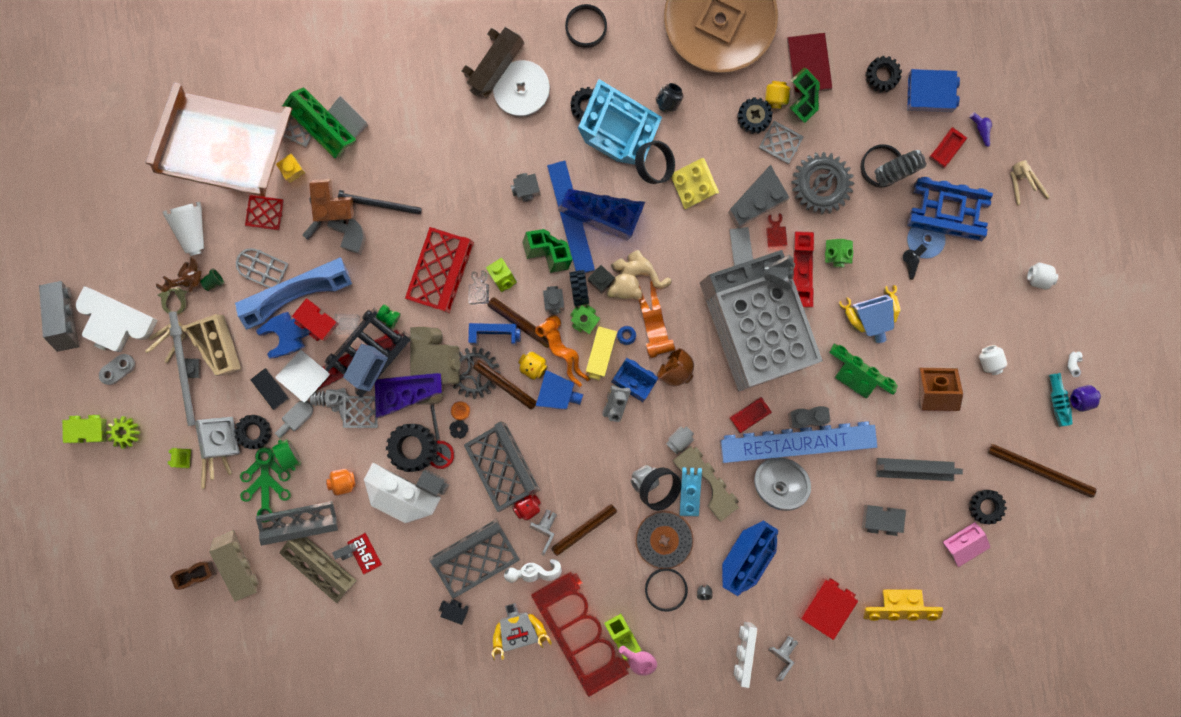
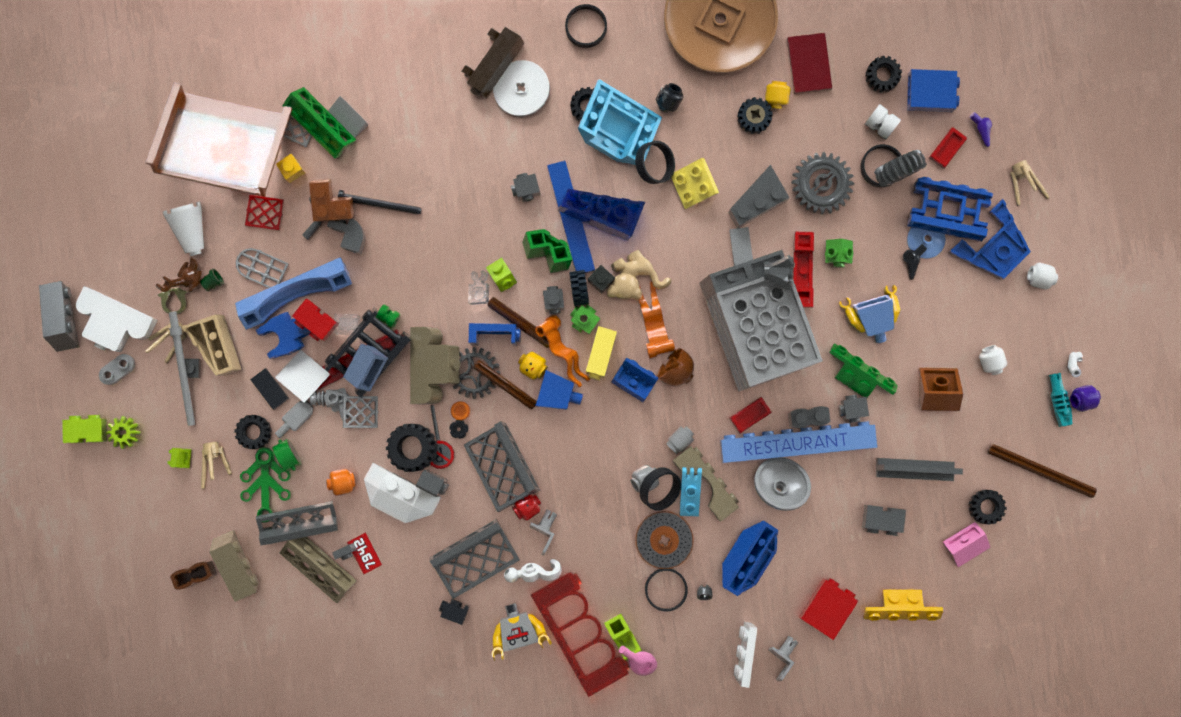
light grey tile [195,417,240,459] -> none
dark purple wing [375,373,442,418] -> none
red fence [405,227,474,314] -> none
reddish brown axle [551,504,617,556] -> none
light grey hips [602,385,631,422] -> none
blue plate [617,326,636,345] -> none
light grey window [759,121,804,164] -> none
clear red plate [766,213,787,248] -> none
green brick [789,67,820,123] -> none
none -> dark grey brick [838,395,869,423]
none -> white wheel [865,104,901,140]
none -> blue wing [949,199,1031,279]

